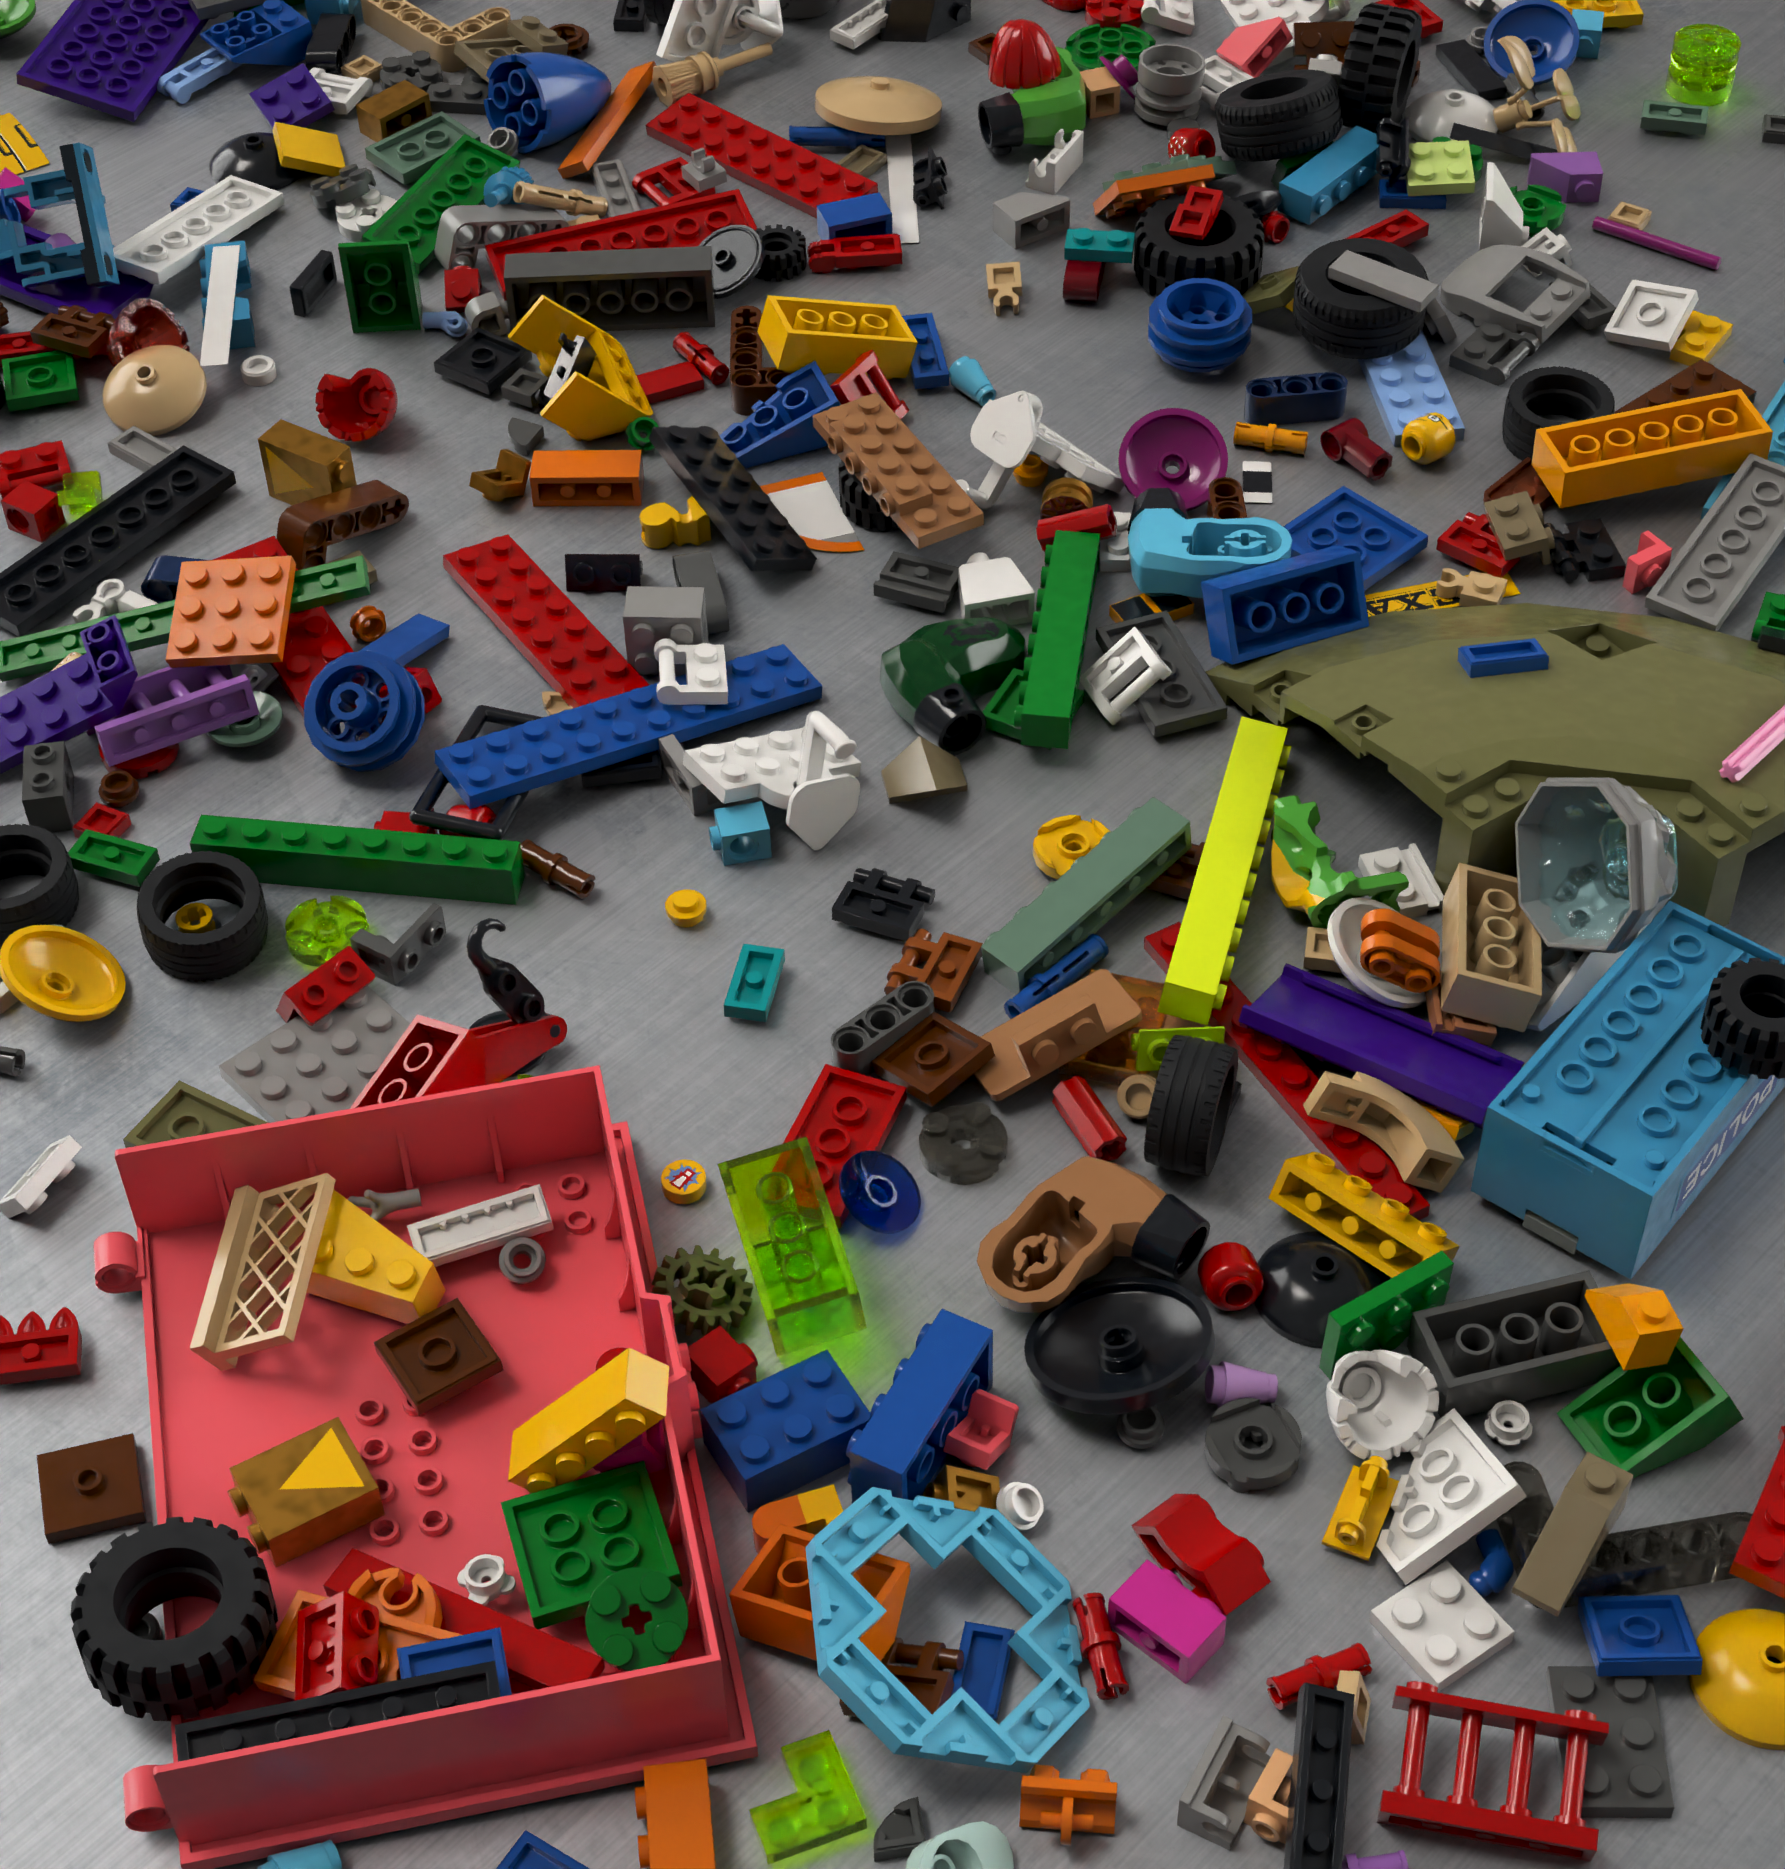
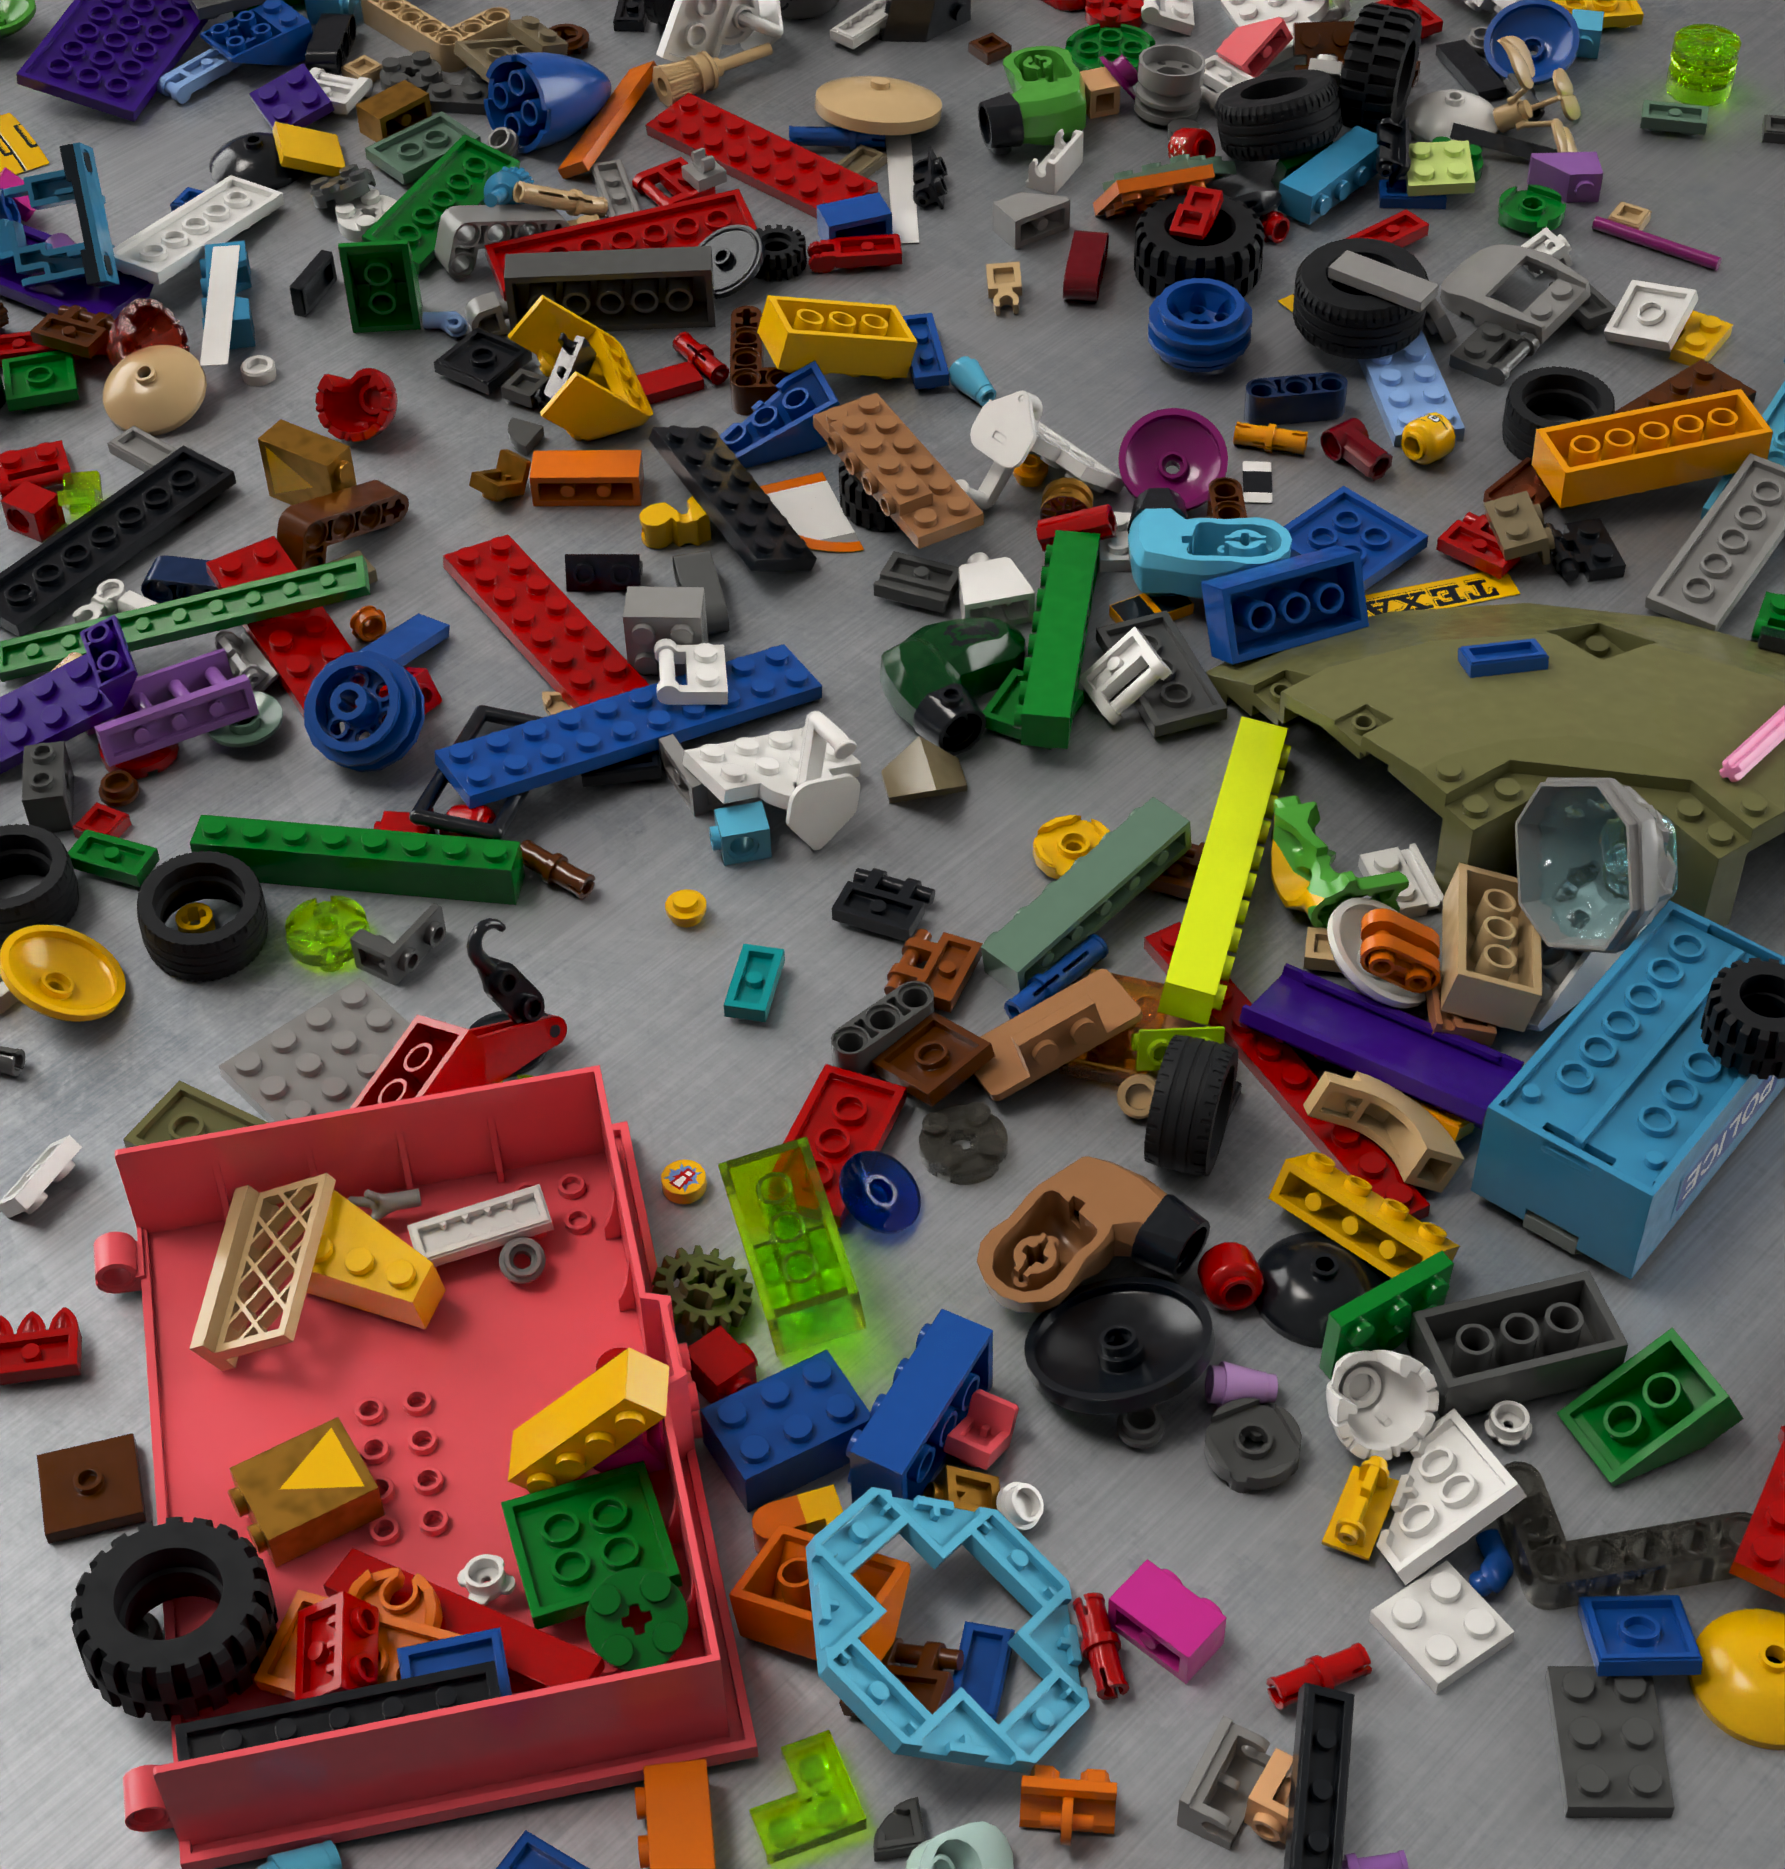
orange plate [165,555,296,668] -> none
red bracket [276,945,375,1026] -> none
reddish brown plate [374,1298,504,1416] -> none
red bracket [444,266,482,313] -> none
green plate [626,417,659,451] -> none
red plate [830,350,909,419] -> none
red hair [988,19,1062,89] -> none
red axle [1052,1075,1127,1161] -> none
teal plate [1064,228,1135,264] -> none
red brick [1131,1494,1271,1615] -> none
olive plate [1242,266,1299,315] -> none
tan plate [1337,1670,1371,1745] -> none
red fence [1377,1681,1609,1862] -> none
tan plate [1435,568,1508,607] -> none
white slope [1479,162,1529,251] -> none
dark tan slope [1512,1451,1633,1617] -> none
light orange slope [1584,1283,1684,1371] -> none
coral bracket [1622,530,1672,594] -> none

